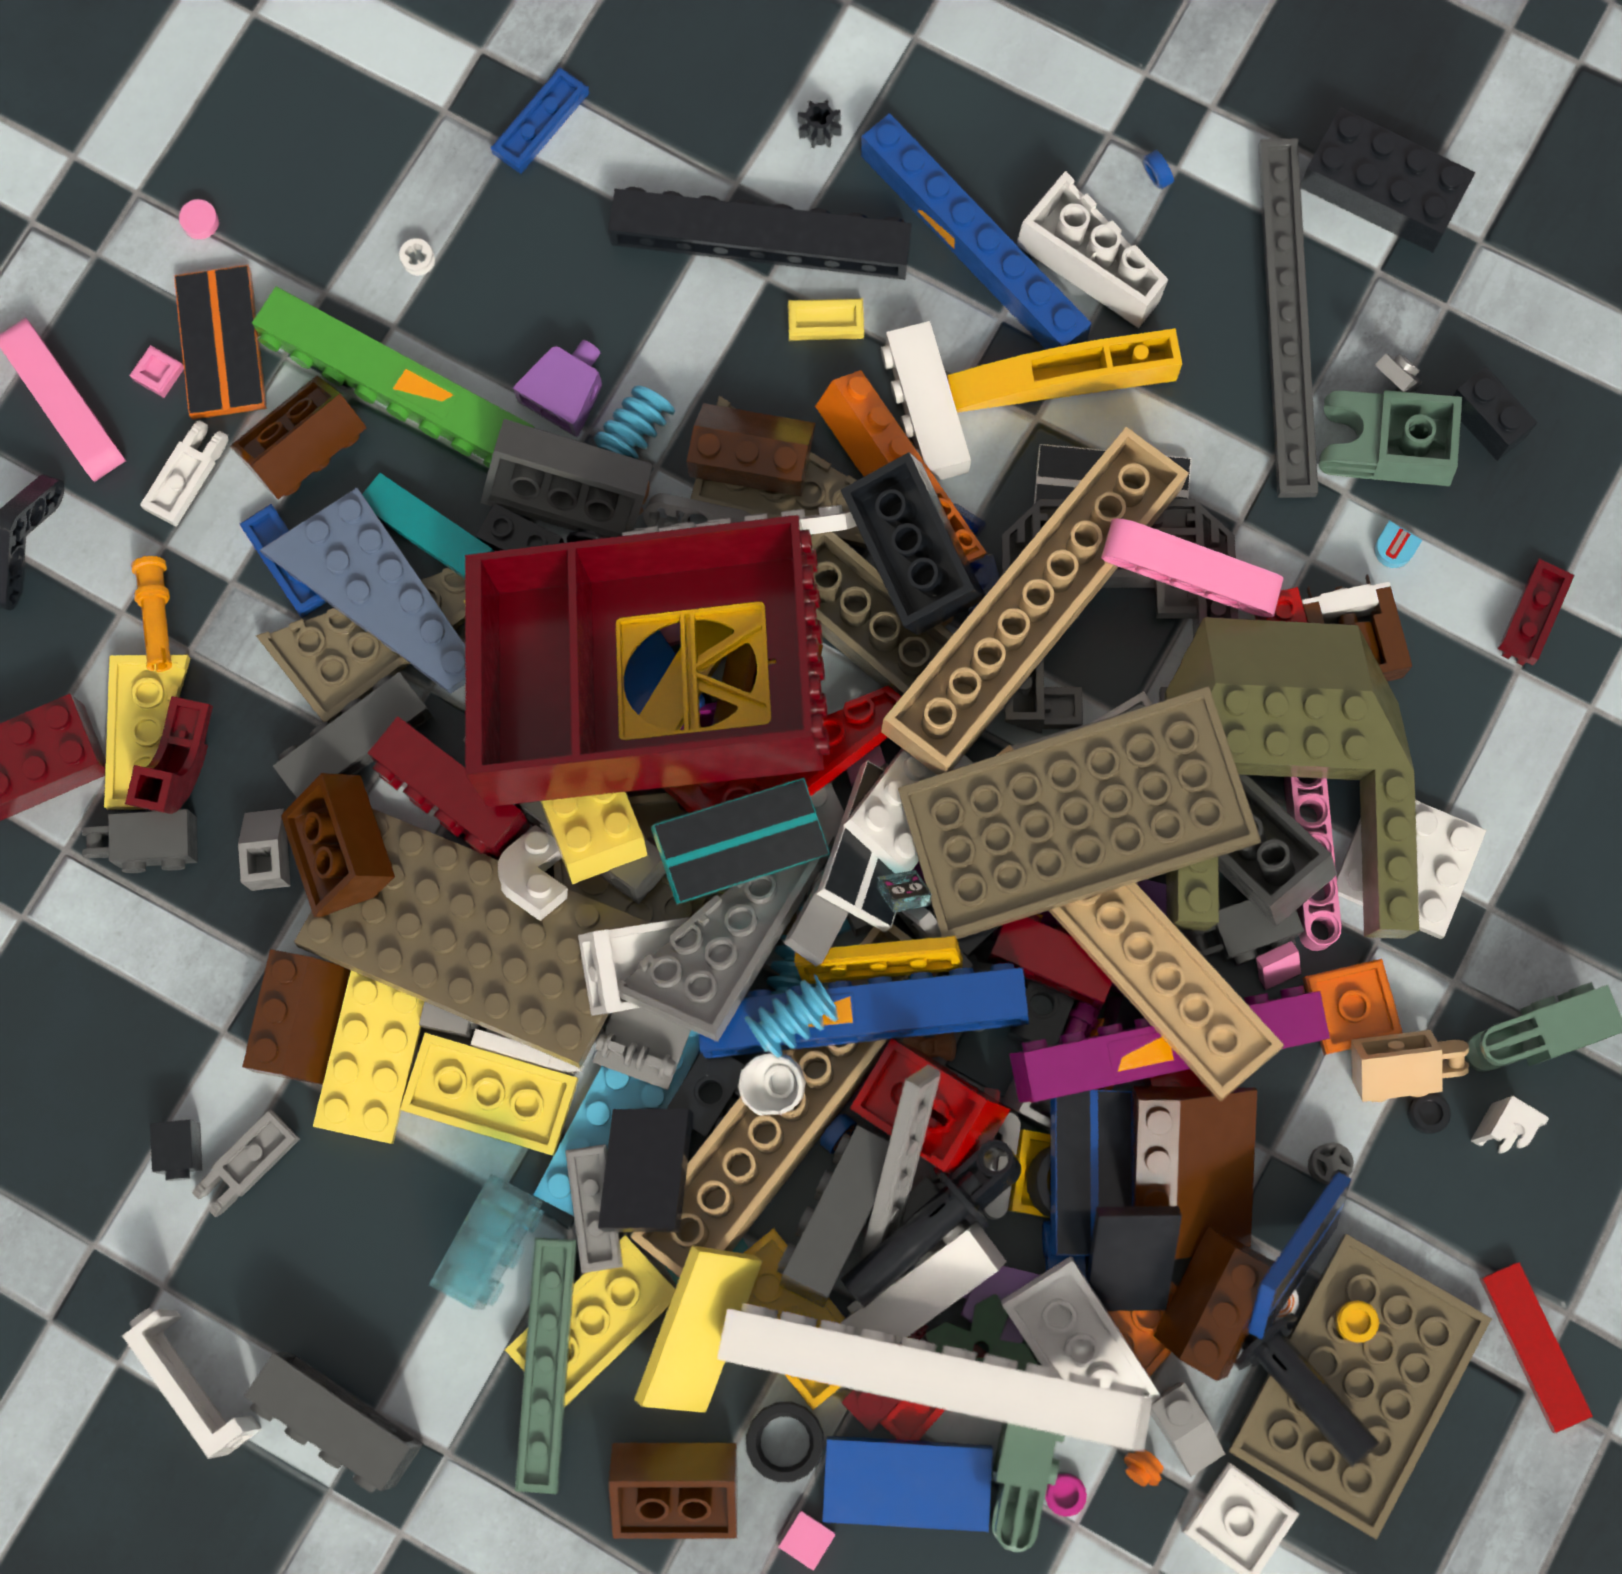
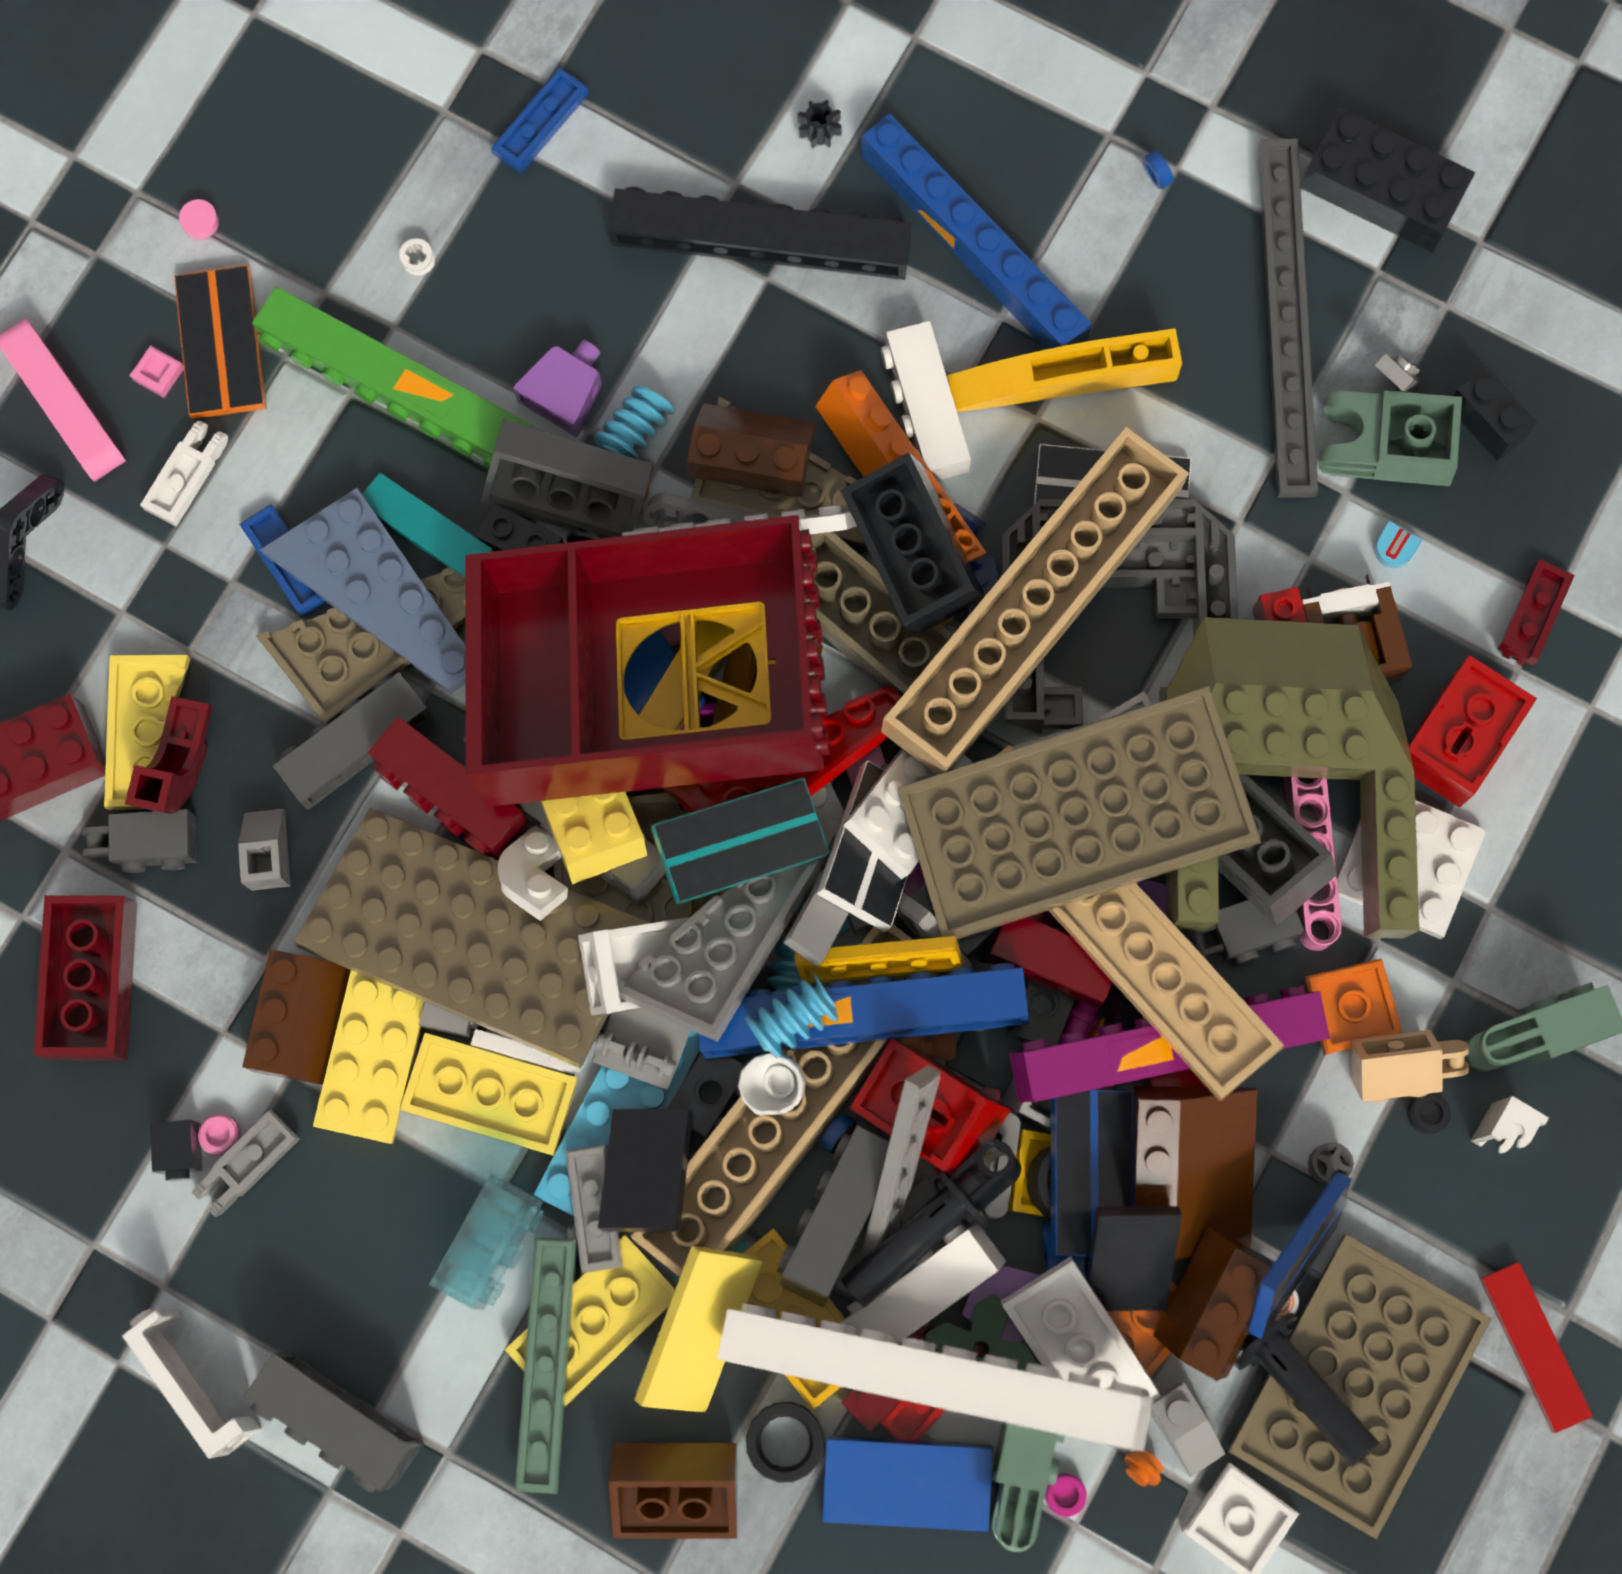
light orange pin [131,556,172,672] -> none
reddish brown slope [230,375,367,500] -> none
reddish brown slope [281,773,395,917] -> none
bright pink tile [779,1510,836,1570] -> none
light yellow tile [788,299,864,341] -> none
clear light blue tile [877,870,932,912] -> none
white wedge [1017,171,1168,328] -> none
bright pink beam [1101,518,1284,617] -> none
bright pink tile [1256,941,1301,990] -> none
yellow tile [1335,1300,1379,1343] -> none
none -> dark red brick [33,895,137,1061]
none -> bright pink tile [198,1114,241,1156]
none -> red piece [1408,655,1537,808]

